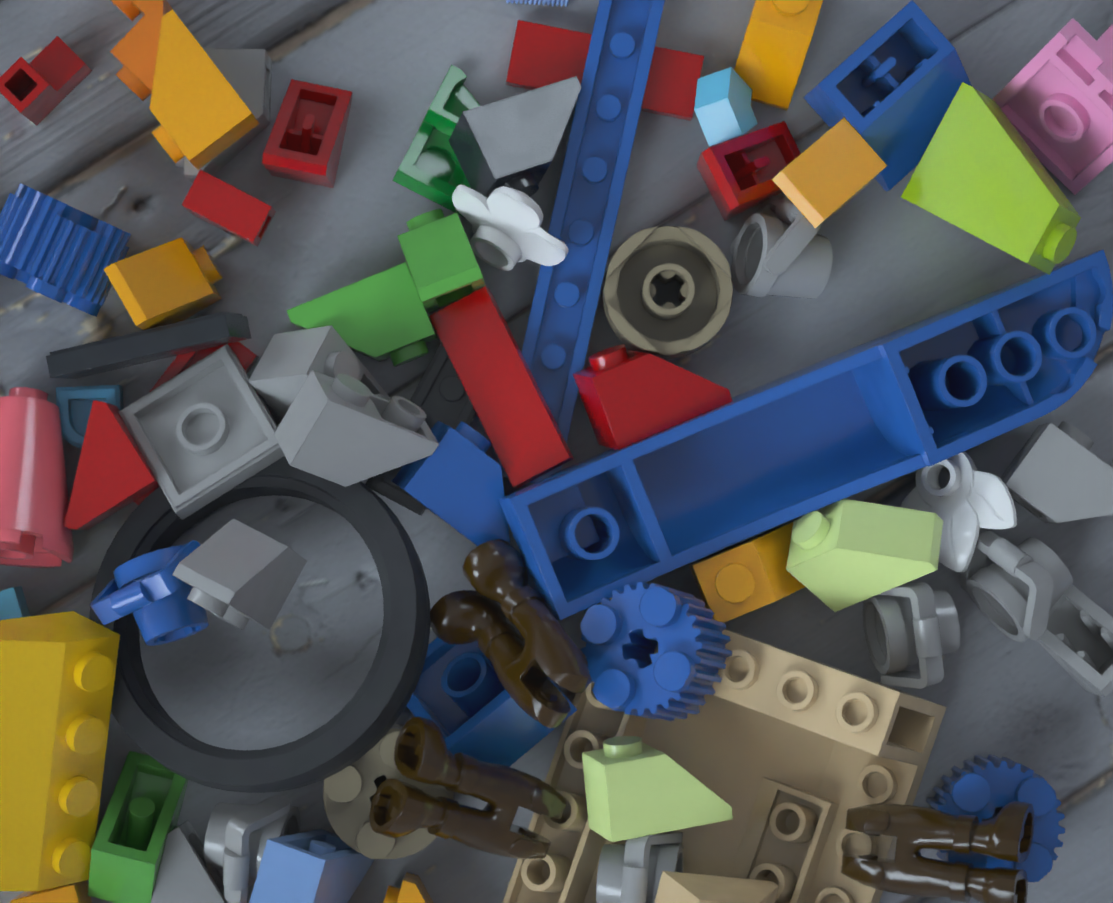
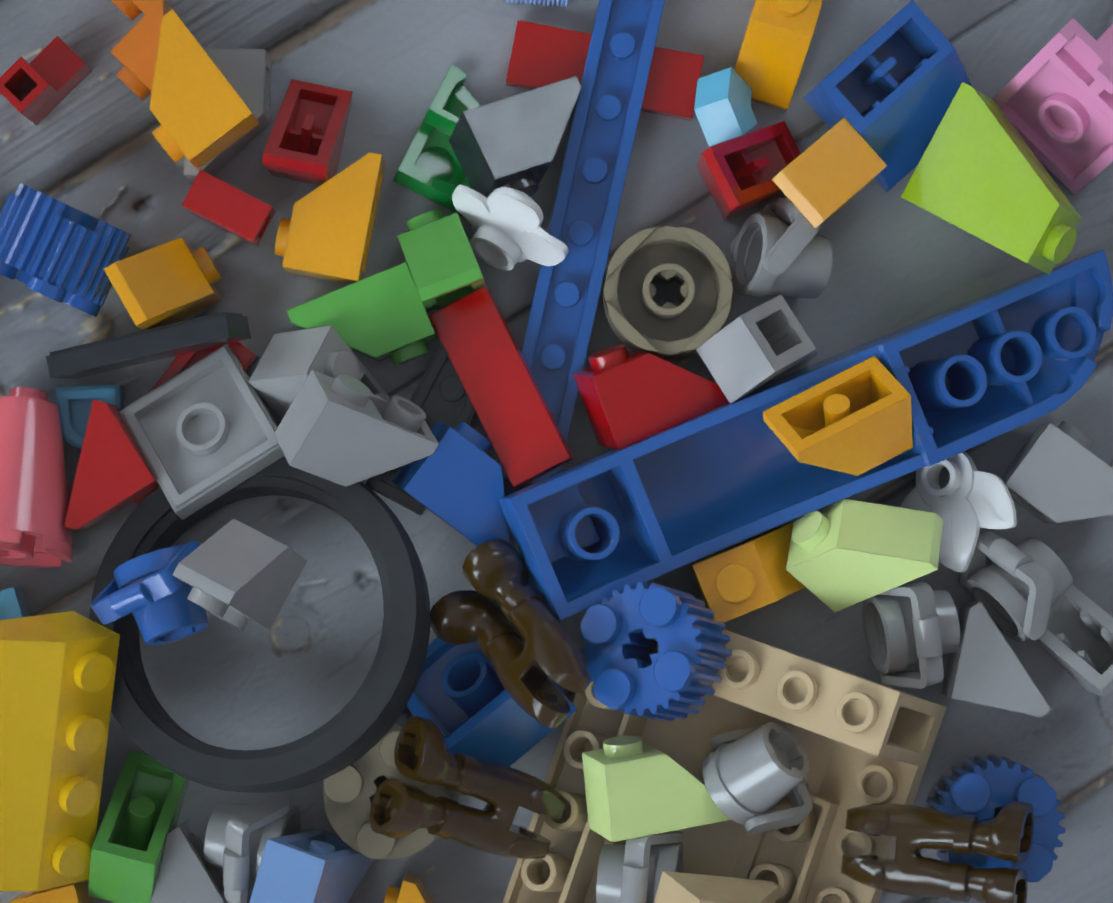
none -> light orange slope [275,152,386,285]
none -> light grey slope [696,295,818,404]
none -> light grey piece [702,721,813,835]
none -> light orange slope [763,356,913,476]
none -> light grey slope [942,600,1052,717]

